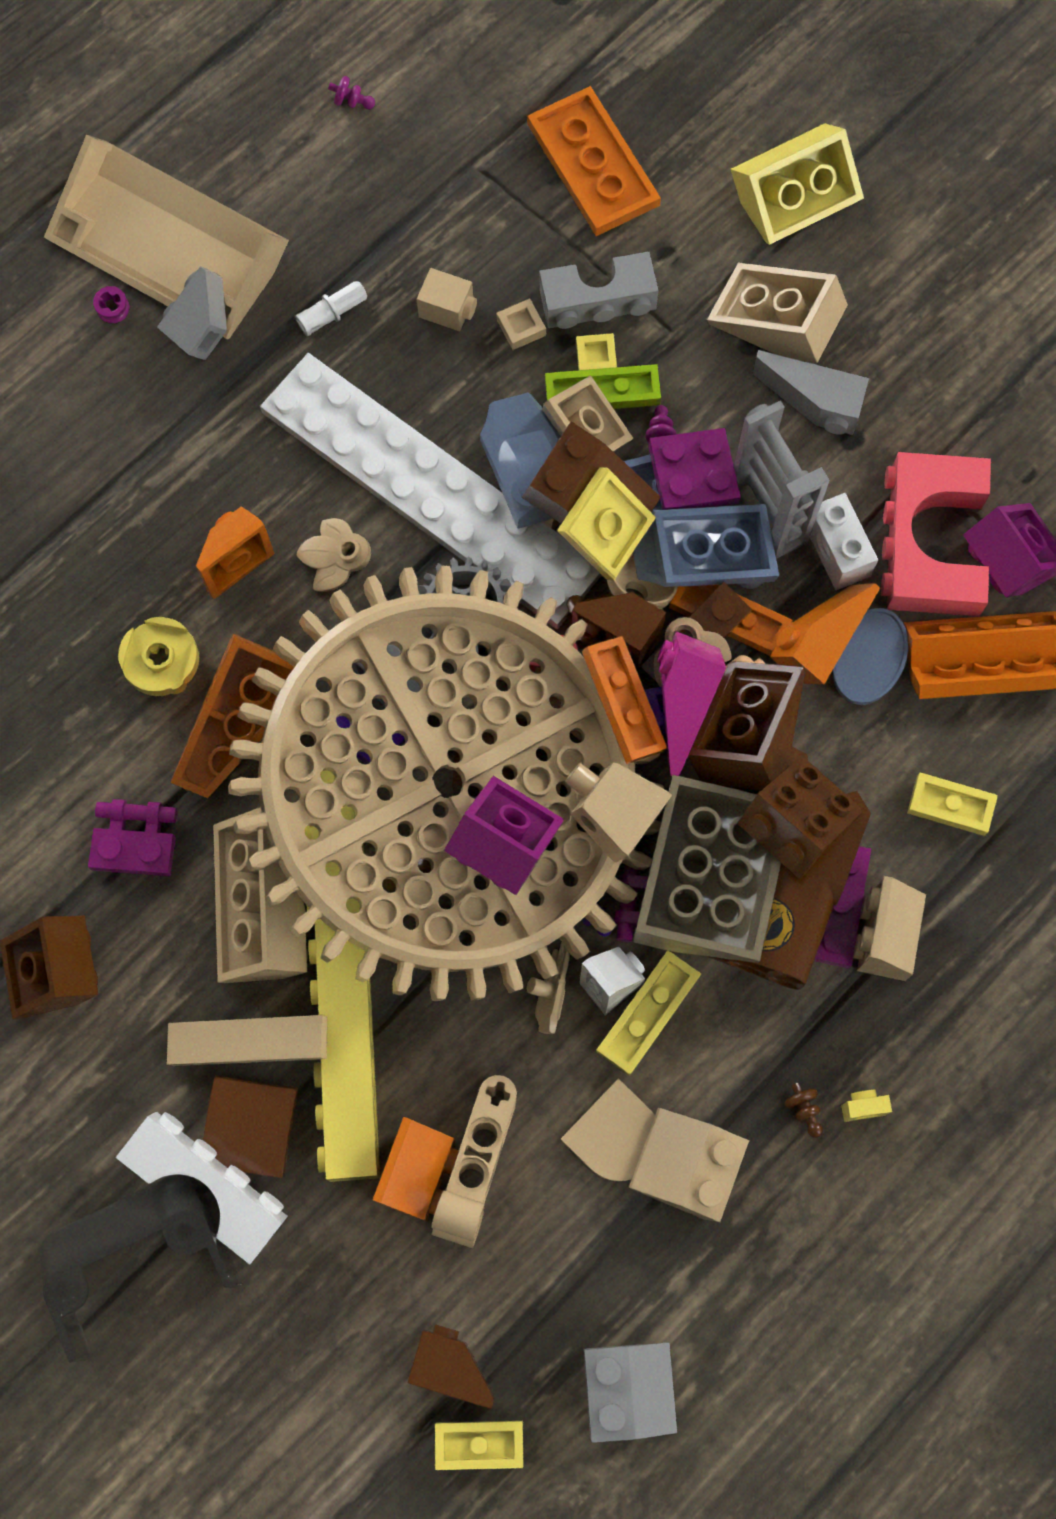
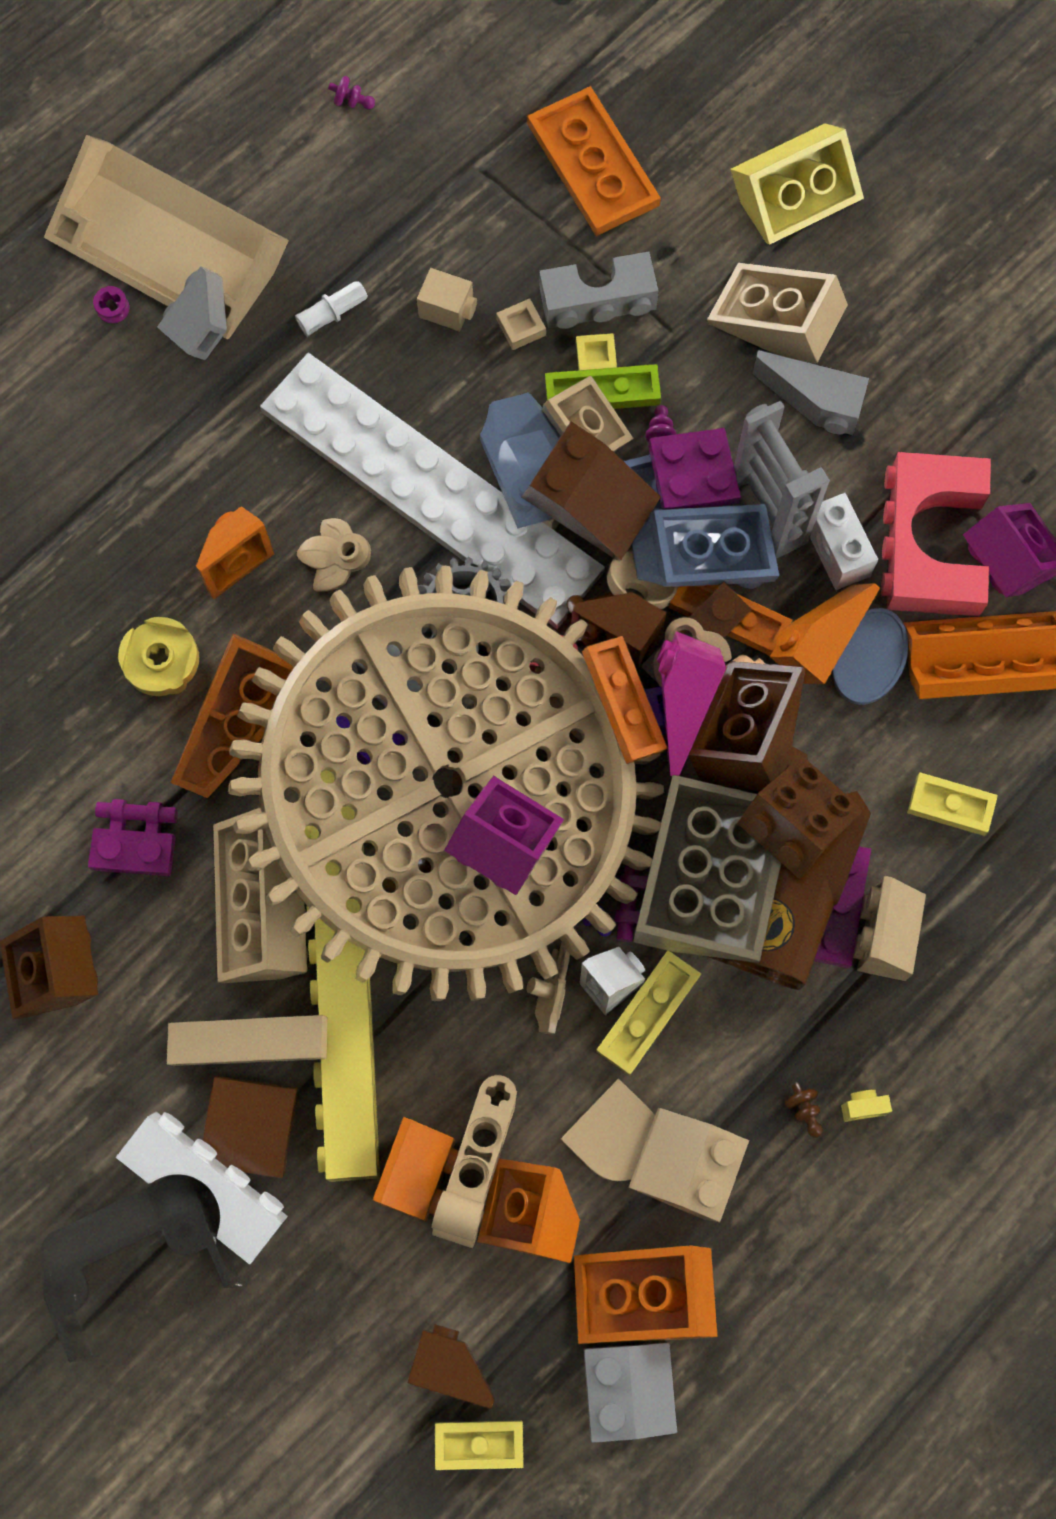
light yellow tile [557,467,656,580] -> none
tan torso [565,762,672,863] -> none
none -> orange slope [477,1159,580,1263]
none -> orange slope [574,1246,717,1344]

